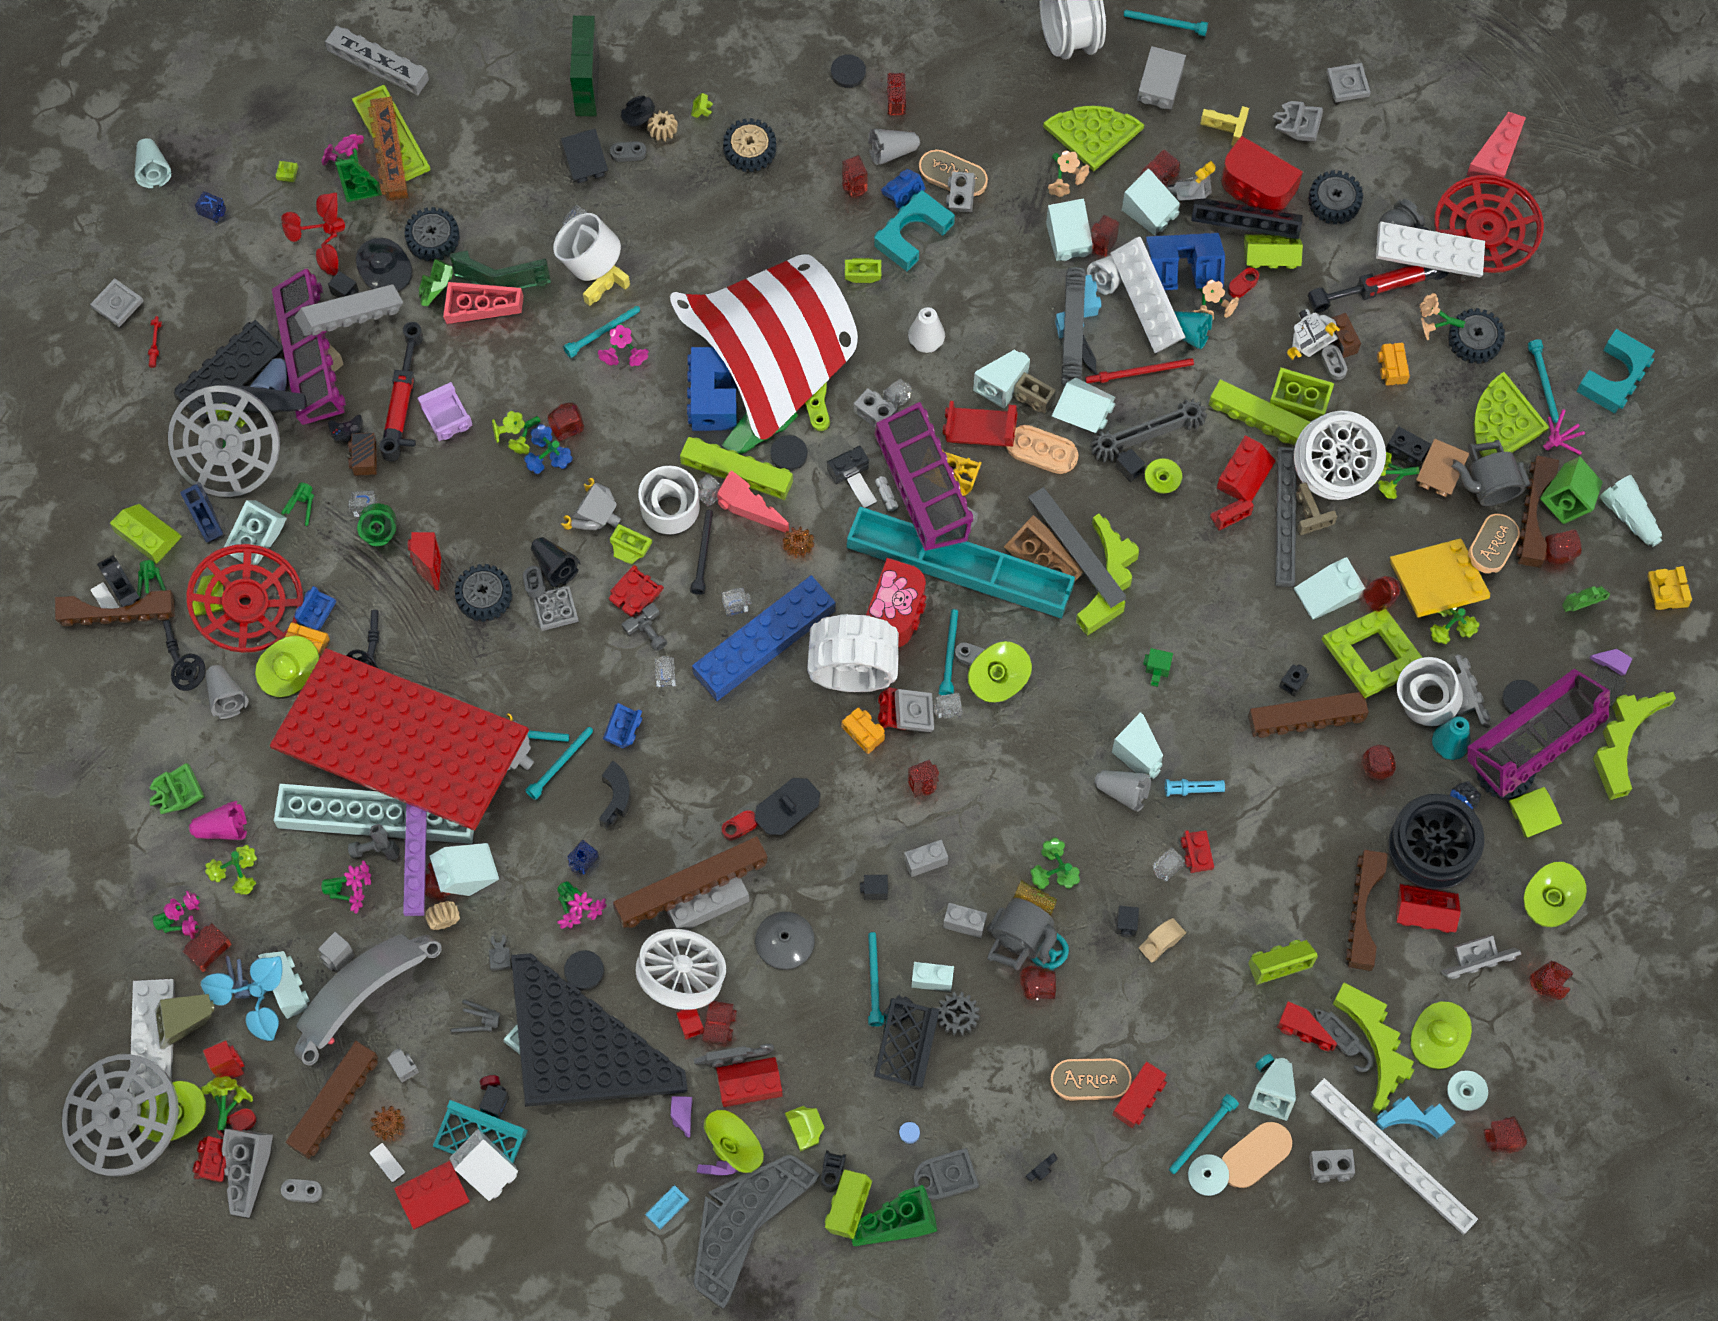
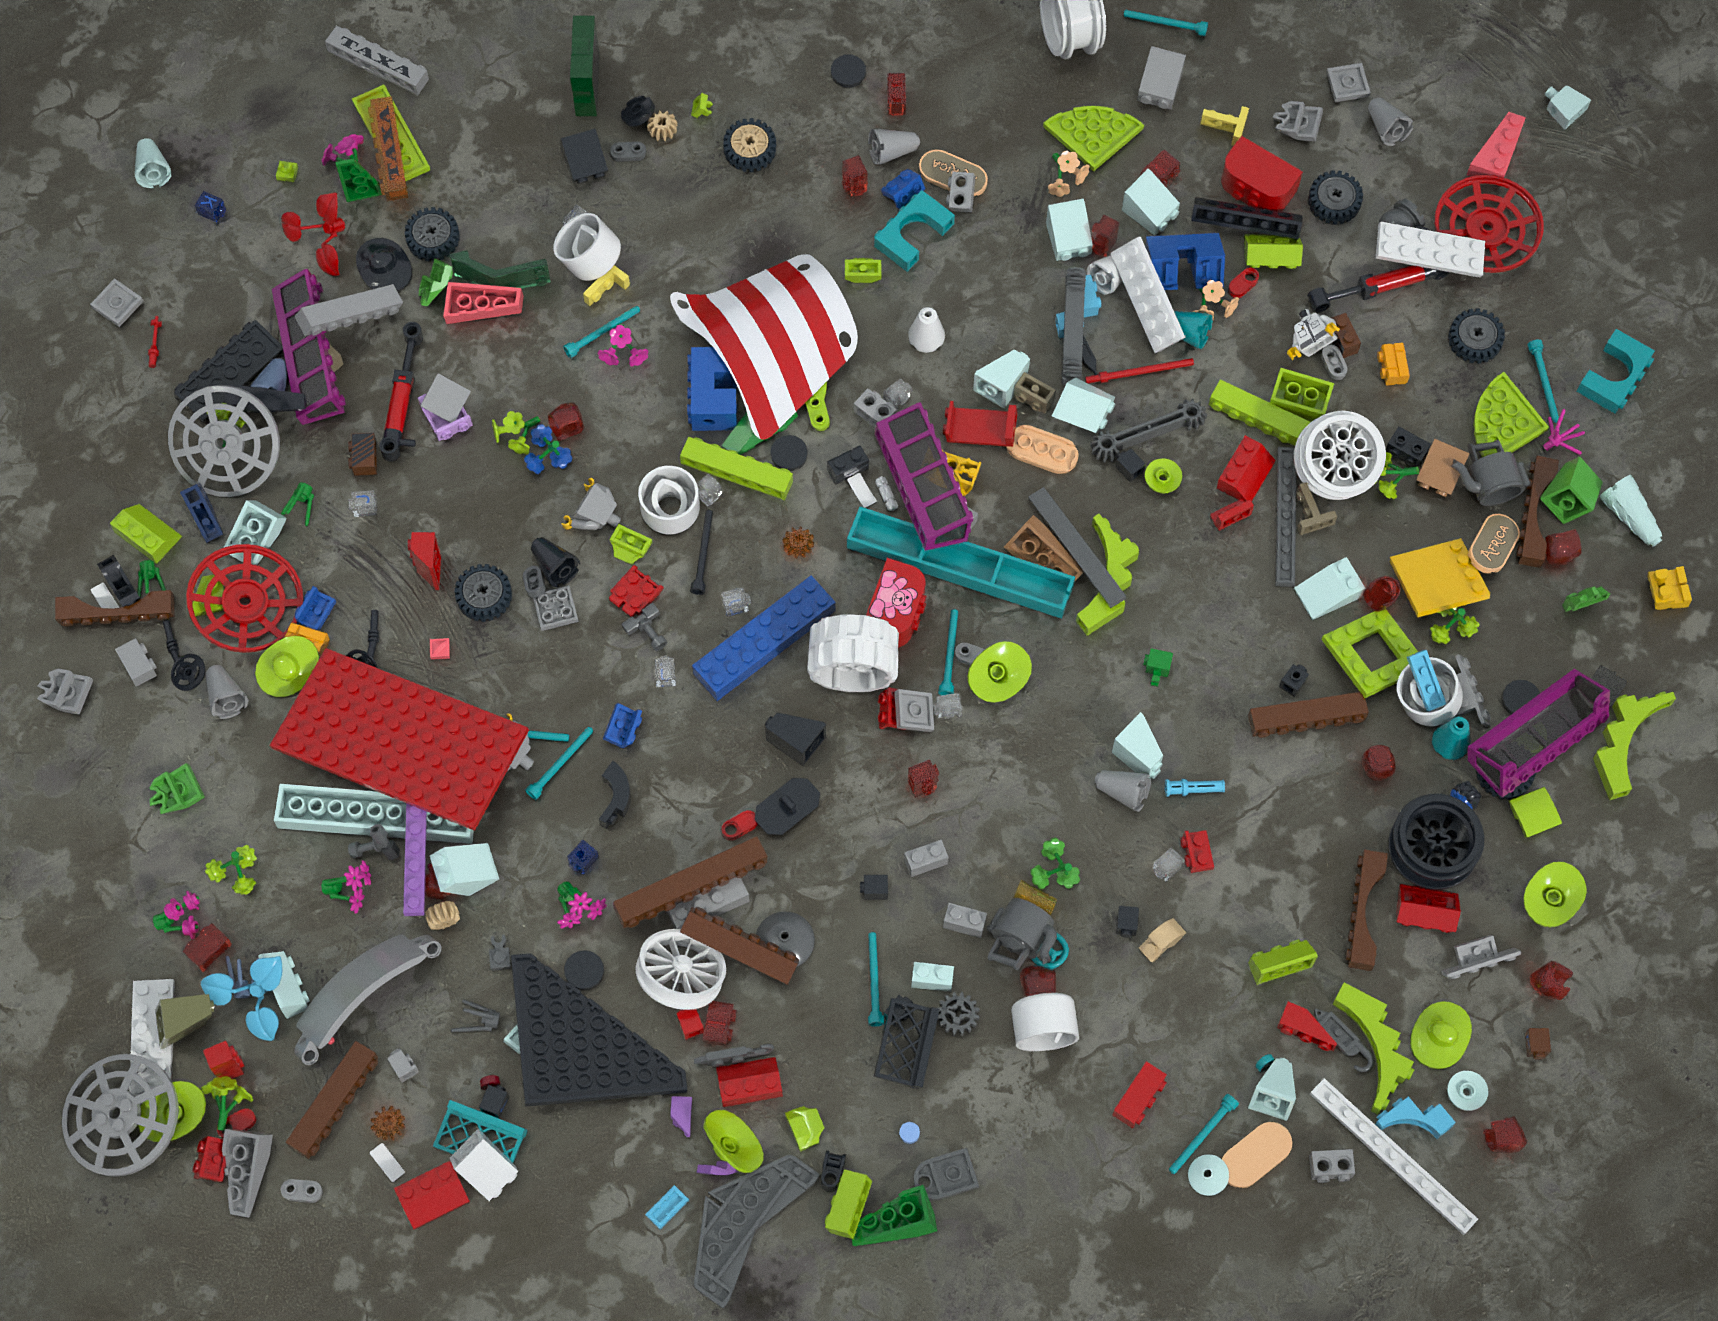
dark pink cone [189,801,247,840] -> none
light grey brick [318,932,355,972] -> none
black brick [328,271,359,298] -> none
black piece [328,415,363,442] -> none
green brick [357,503,397,546] -> none
coral wedge [717,470,789,533] -> none
light orange brick [841,708,885,754] -> none
black piece [1025,1152,1058,1182] -> none
dark tan tile [1050,1059,1131,1100] -> none
light grey torso [1167,161,1216,200] -> none
light nougat plant [1419,293,1466,340] -> none
medium lavender slope [1590,649,1632,676] -> none
none -> light grey plate [37,669,93,715]
none -> light grey brick [115,638,157,687]
none -> light grey tile [420,373,471,423]
none -> coral tile [430,638,450,659]
none -> reddish brown brick [680,907,799,985]
none -> black slope [765,712,826,766]
none -> white piece [1011,993,1079,1051]
none -> light grey cone [1368,98,1413,146]
none -> medium azure plate [1407,650,1446,711]
none -> reddish brown brick [1525,1028,1551,1060]
none -> light aqua torso [1545,86,1591,129]

